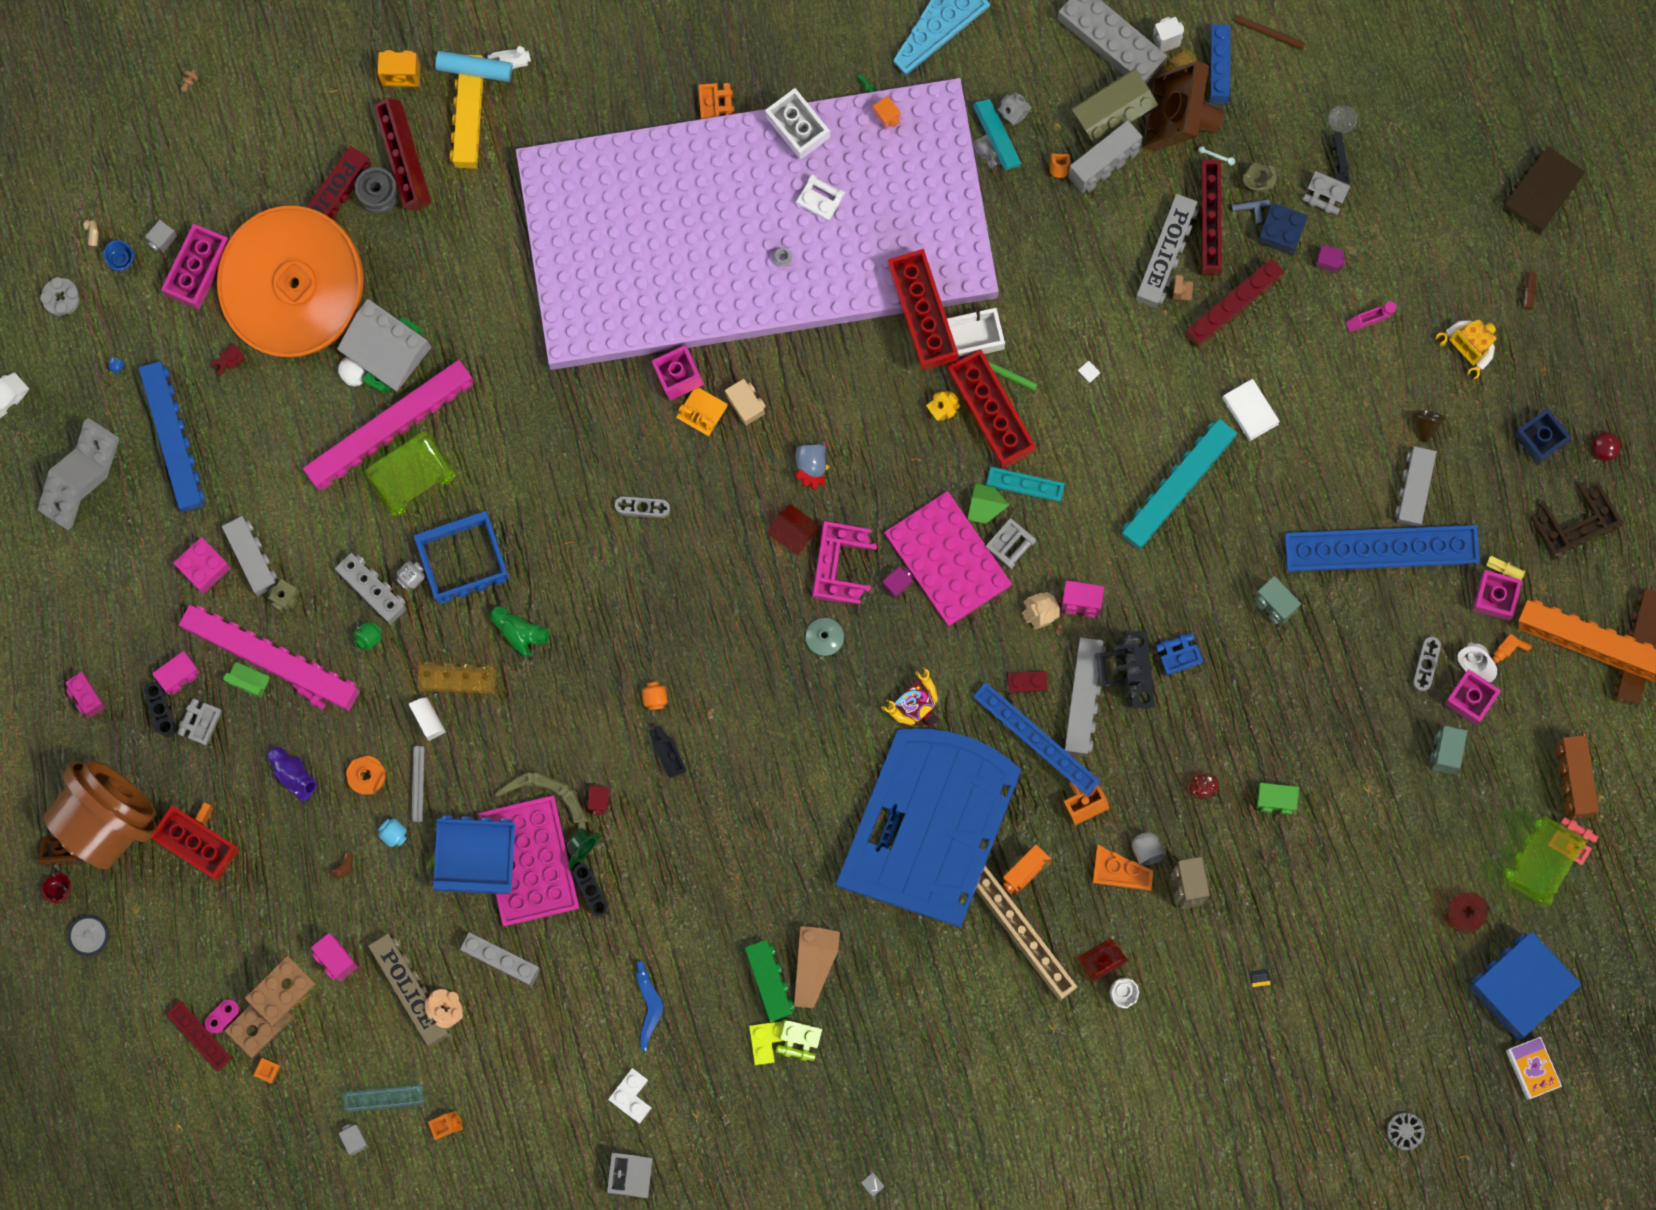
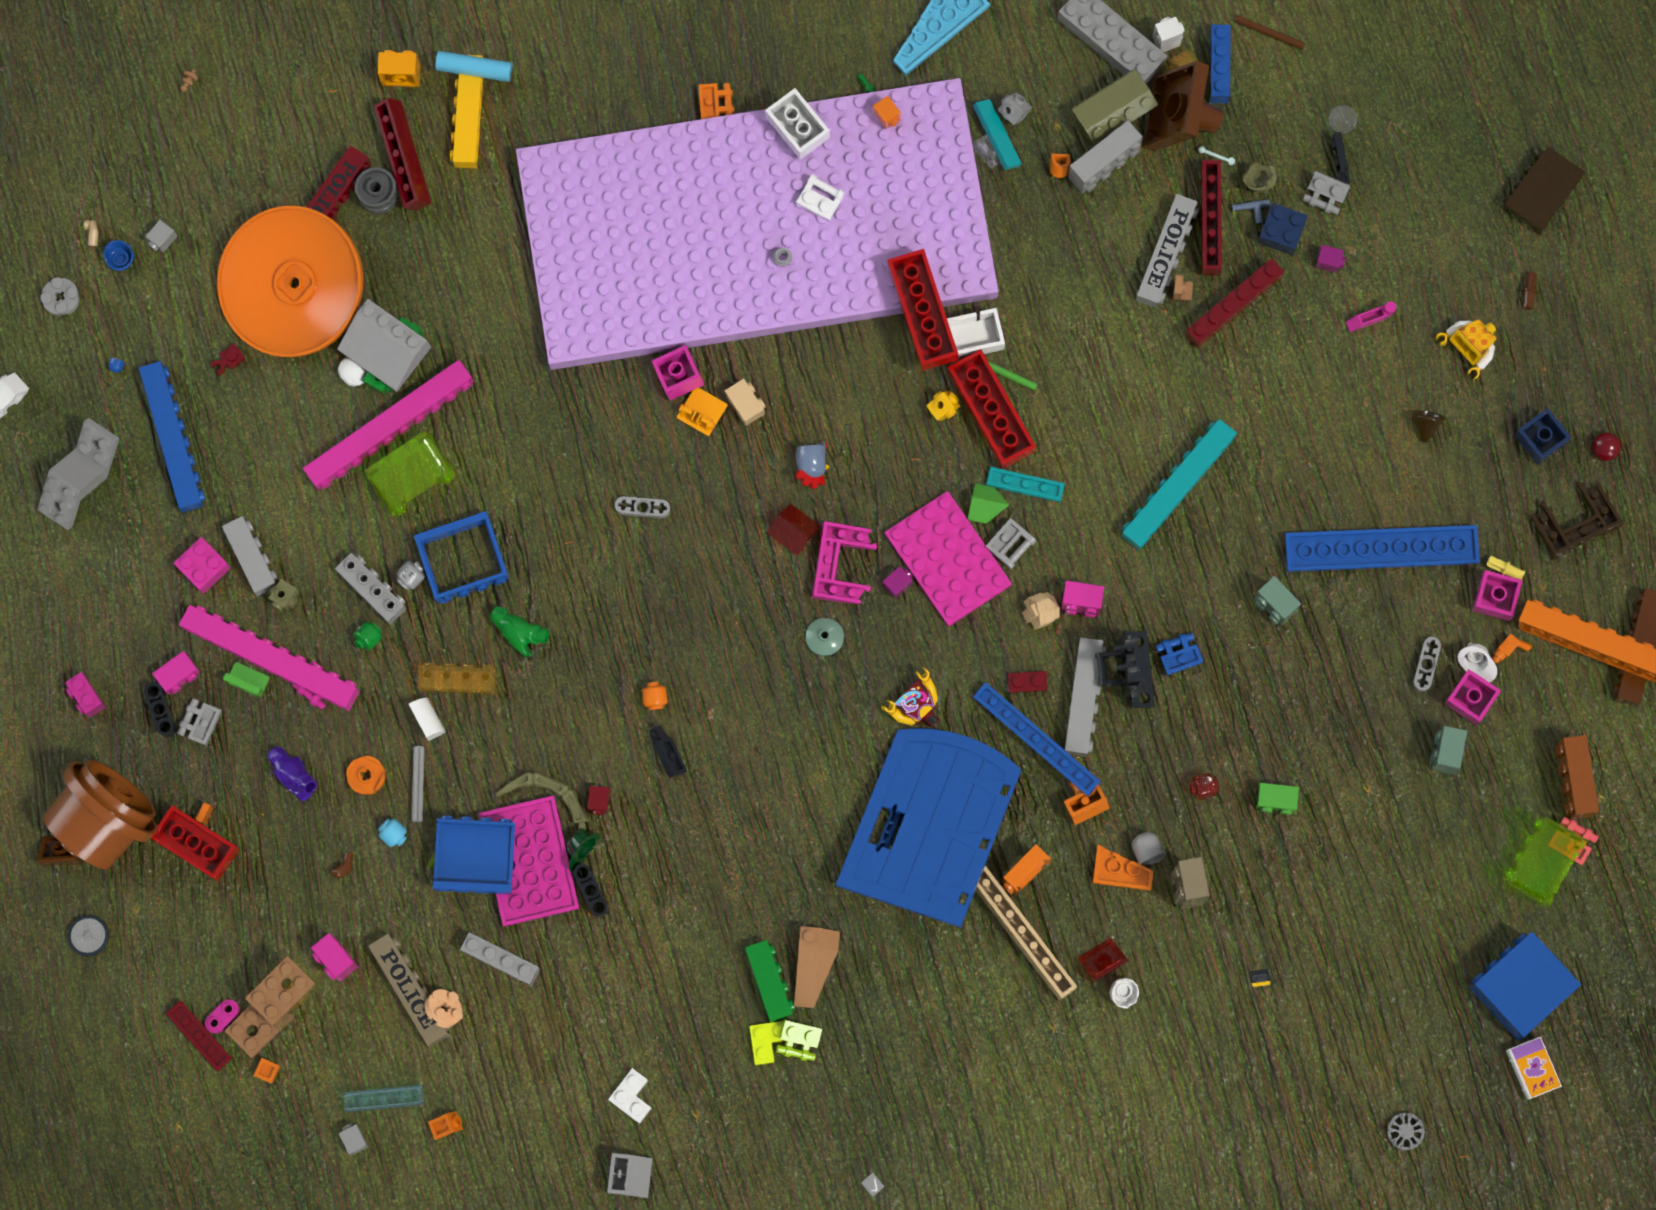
dark red hair [41,872,71,904] -> none
dark pink brick [161,223,229,311] -> none
white piece [488,46,531,70] -> none
blue piece [636,961,663,1052] -> none
white sticker [1078,361,1100,382] -> none
white piece [1222,379,1280,441] -> none
light grey brick [1394,446,1437,528] -> none
clear red brick [1446,892,1488,934] -> none

